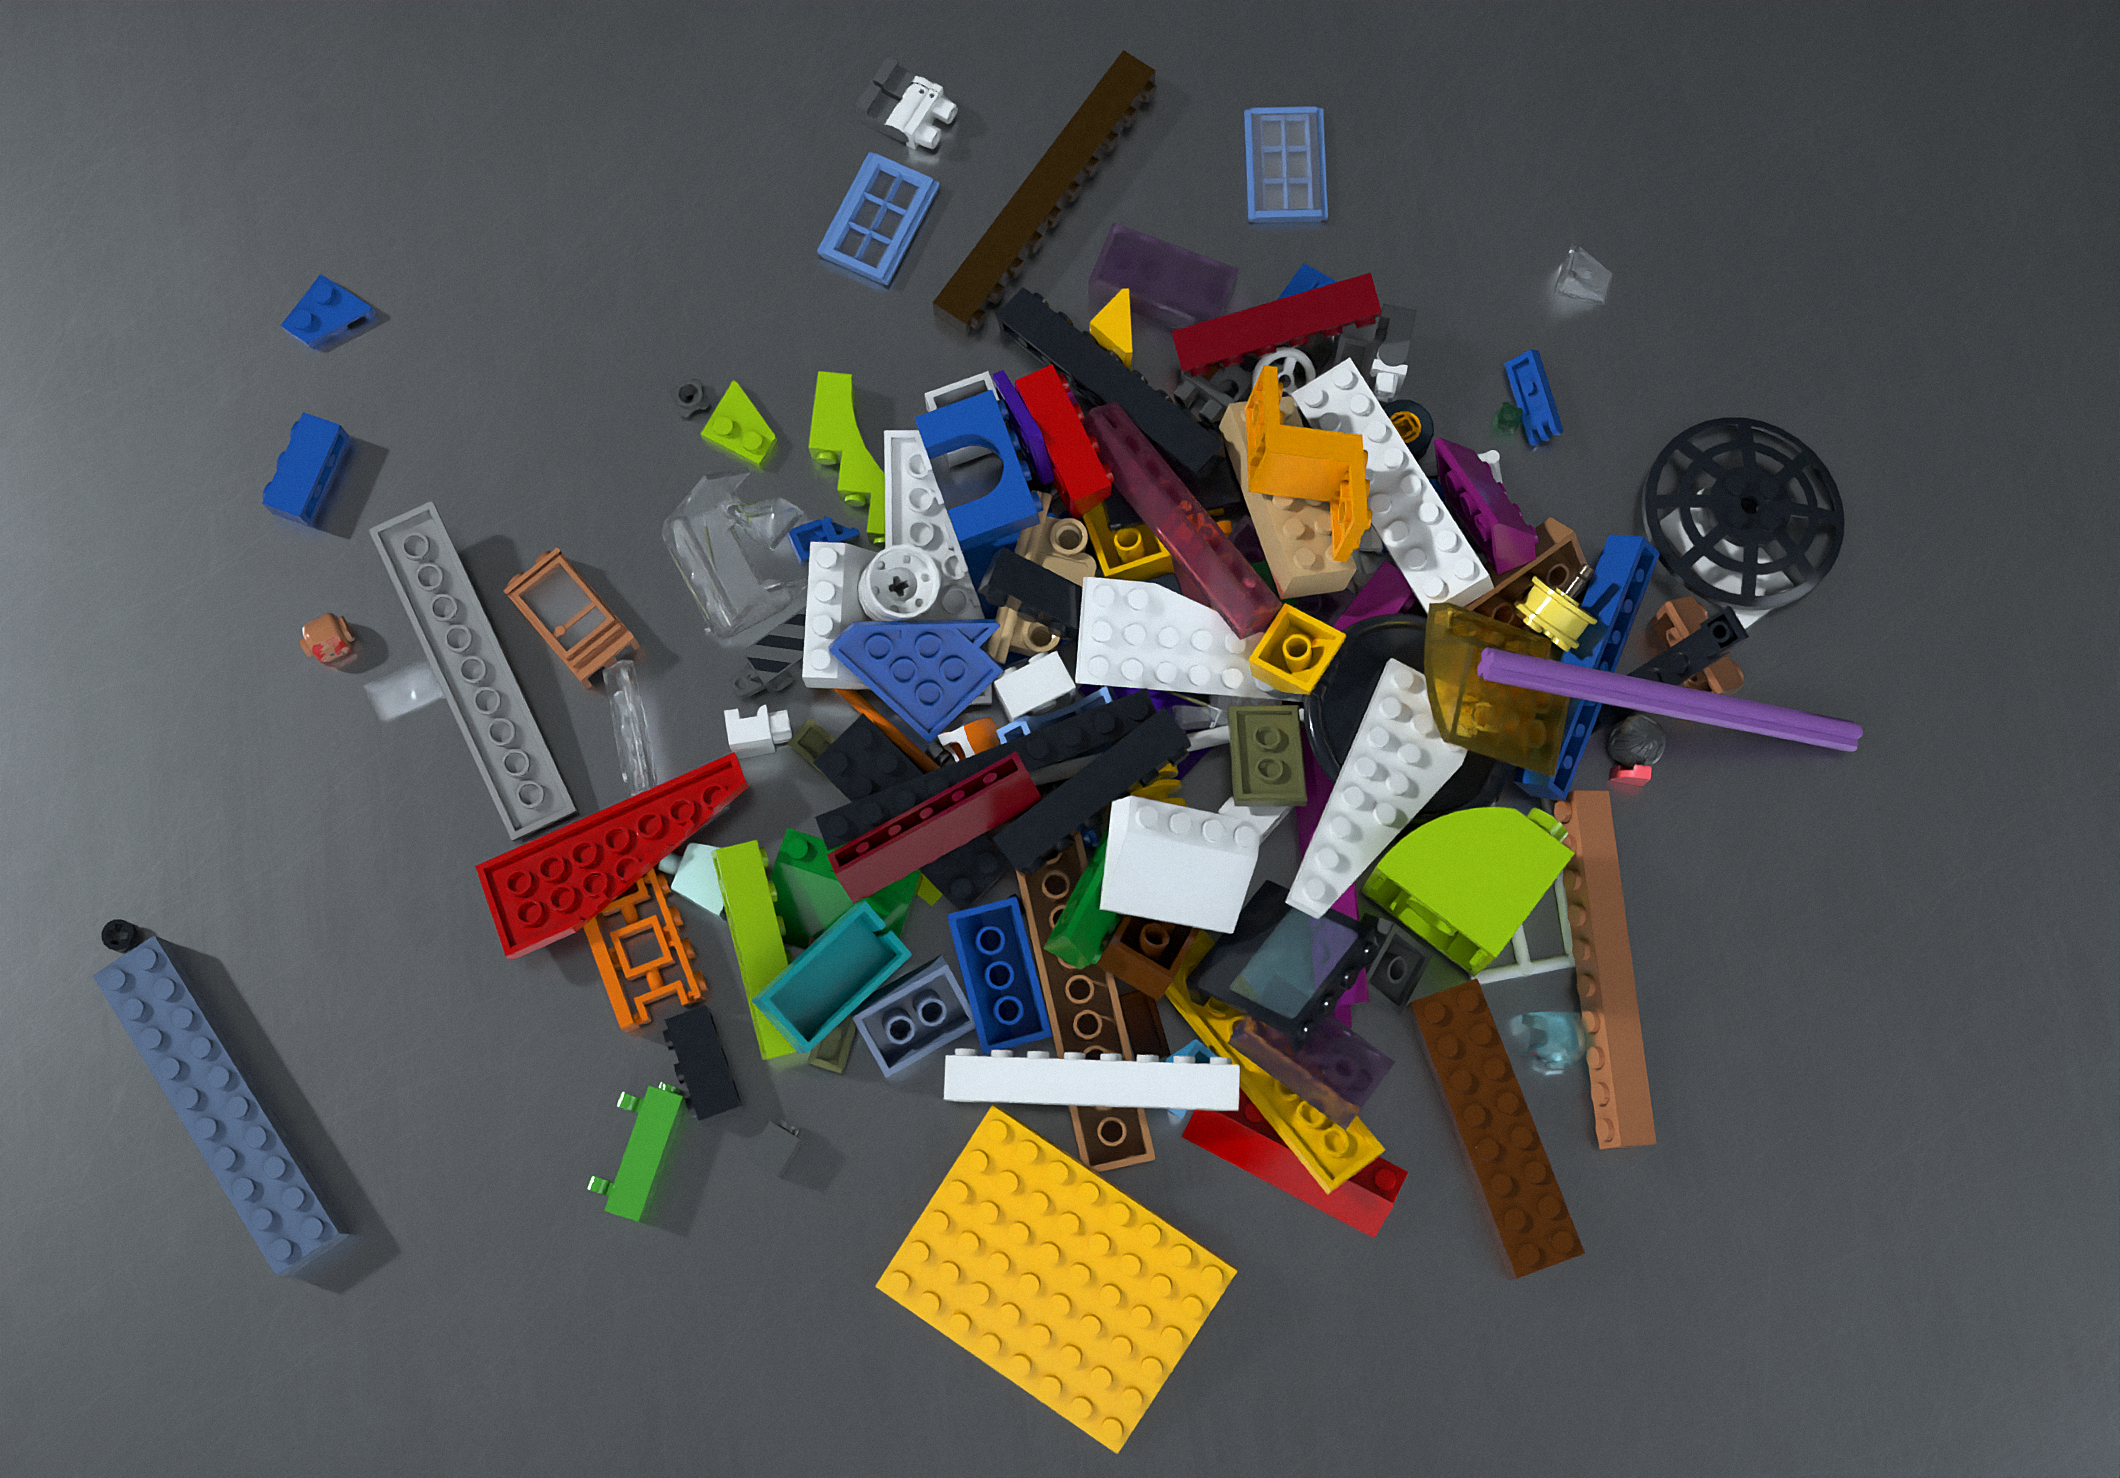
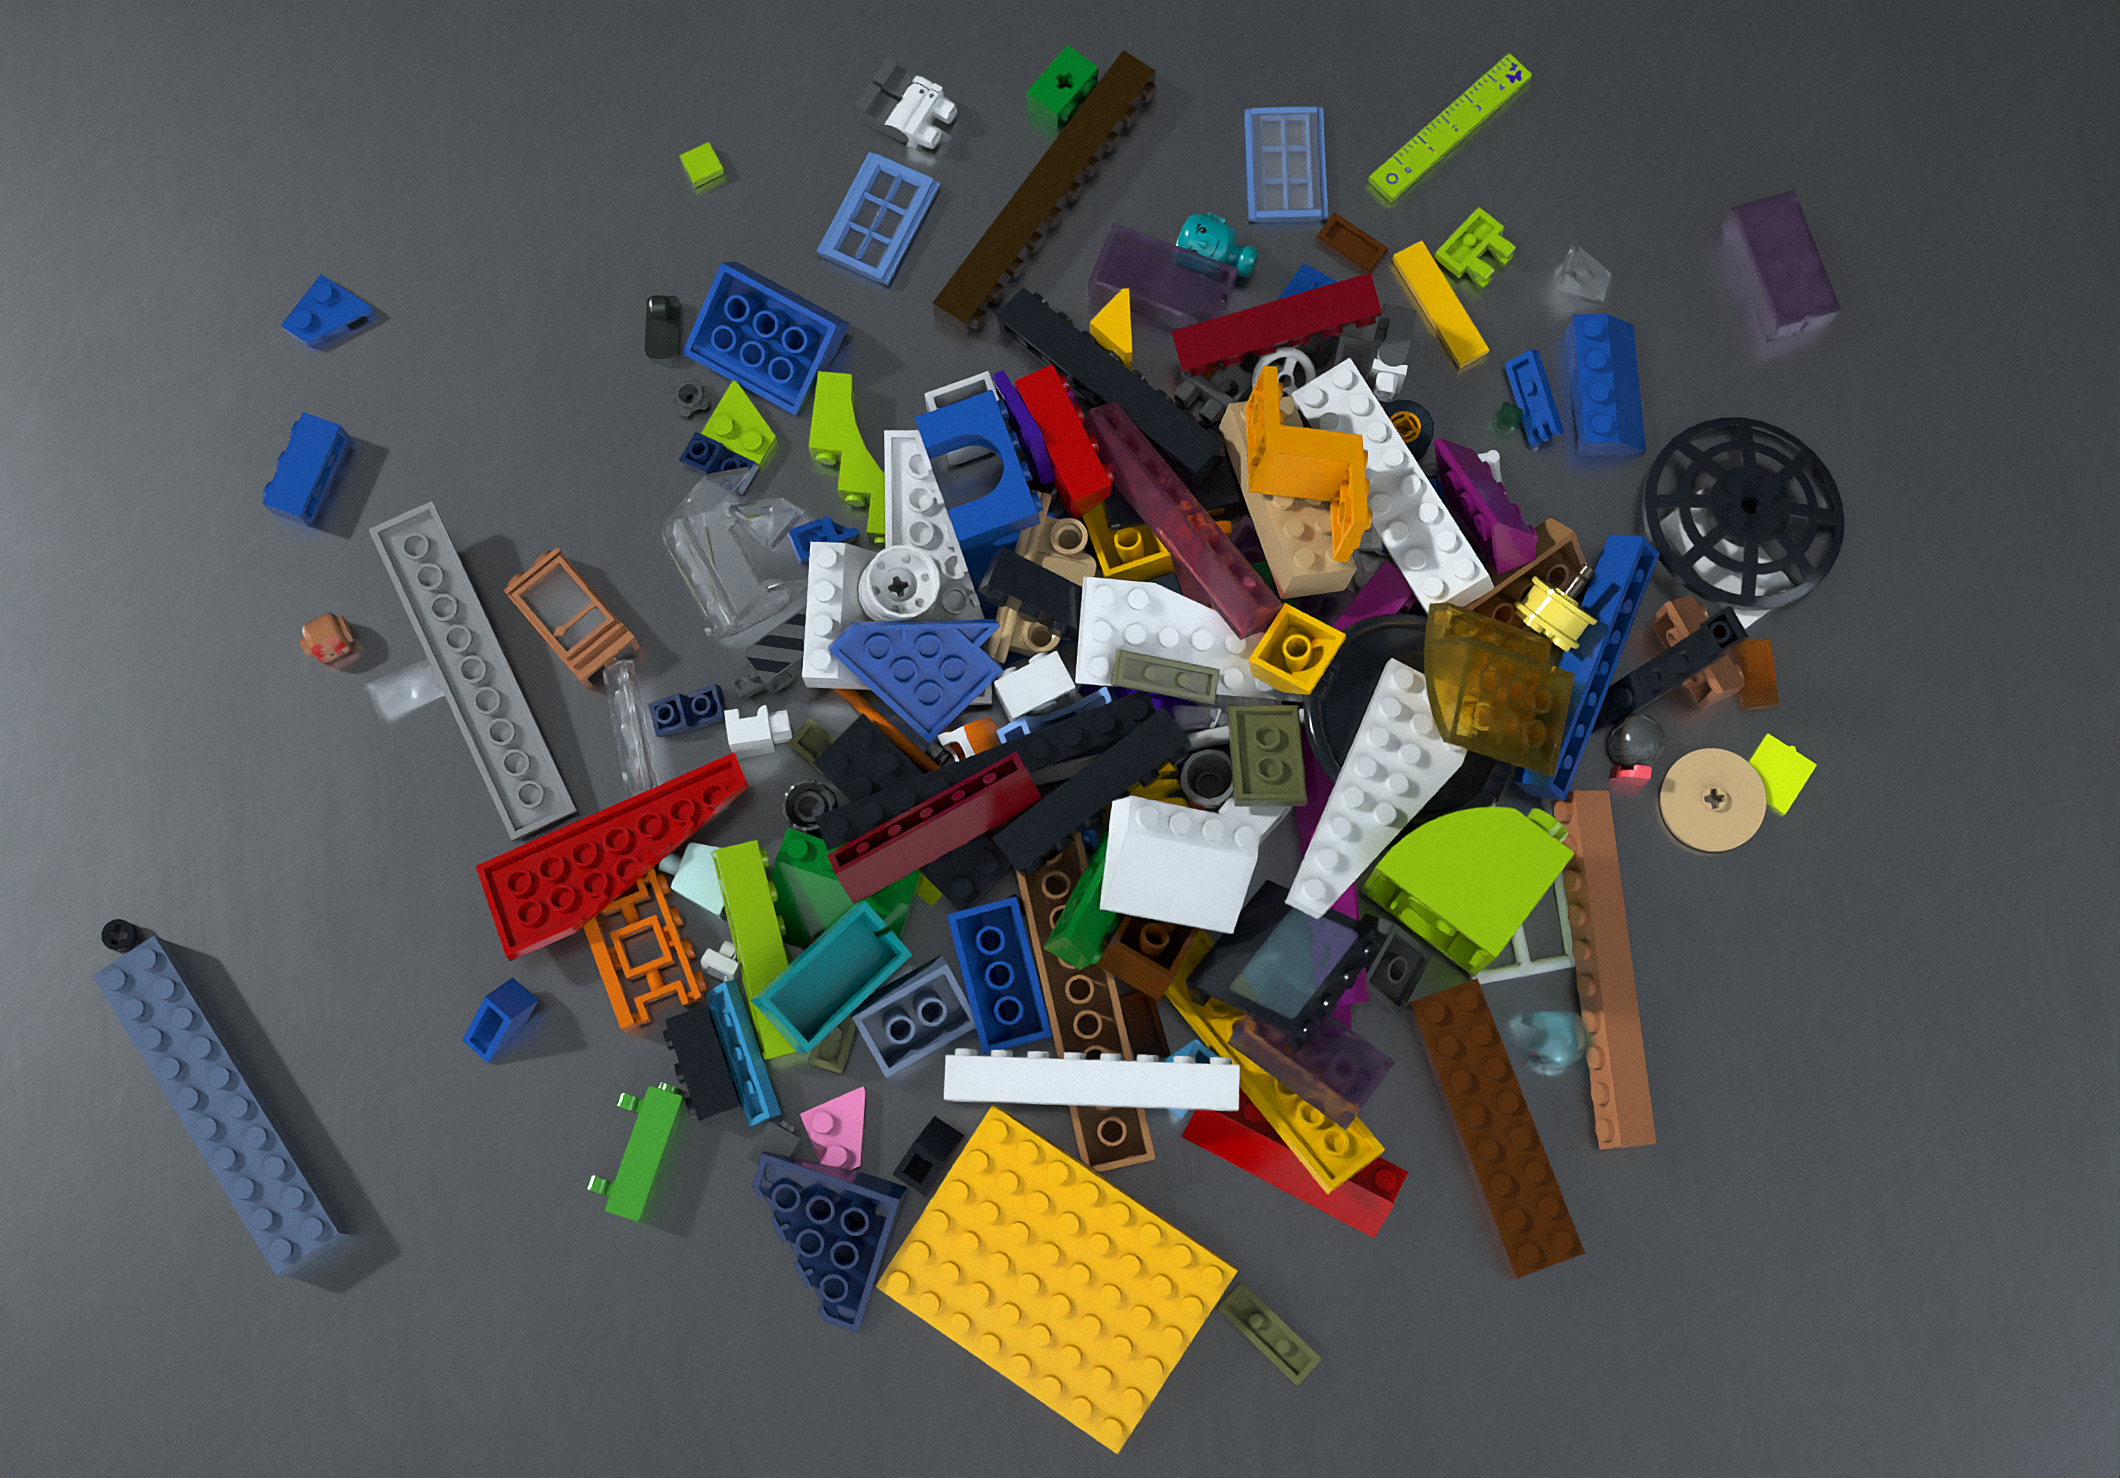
medium lavender axle [1477,648,1863,752] -> none
none -> blue slope [462,977,539,1063]
none -> pearl dark grey piece [645,295,682,364]
none -> dark blue slope [648,684,727,737]
none -> dark blue slope [679,432,759,495]
none -> lime tile [680,142,725,188]
none -> blue slope [682,261,850,416]
none -> white tile [701,940,740,983]
none -> dark azure plate [705,979,781,1127]
none -> dark blue slope [752,1151,907,1333]
none -> dark grey hair [782,779,838,835]
none -> bright pink wing [800,1086,866,1171]
none -> black slope [892,1116,965,1196]
none -> green brick [1026,45,1099,129]
none -> olive tile [1111,650,1220,704]
none -> teal piece [1174,212,1259,277]
none -> light grey piece [1180,749,1234,810]
none -> olive plate [1216,1282,1322,1386]
none -> reddish brown tile [1315,212,1389,275]
none -> lime tile [1368,53,1532,203]
none -> yellow tile [1392,240,1489,369]
none -> lime plate [1434,207,1516,289]
none -> blue slope [1566,313,1646,457]
none -> tan piece [1660,748,1767,852]
none -> clear purple piece [1721,190,1841,343]
none -> clear orange plate [1734,638,1779,710]
none -> neon yellow piece [1749,734,1817,815]

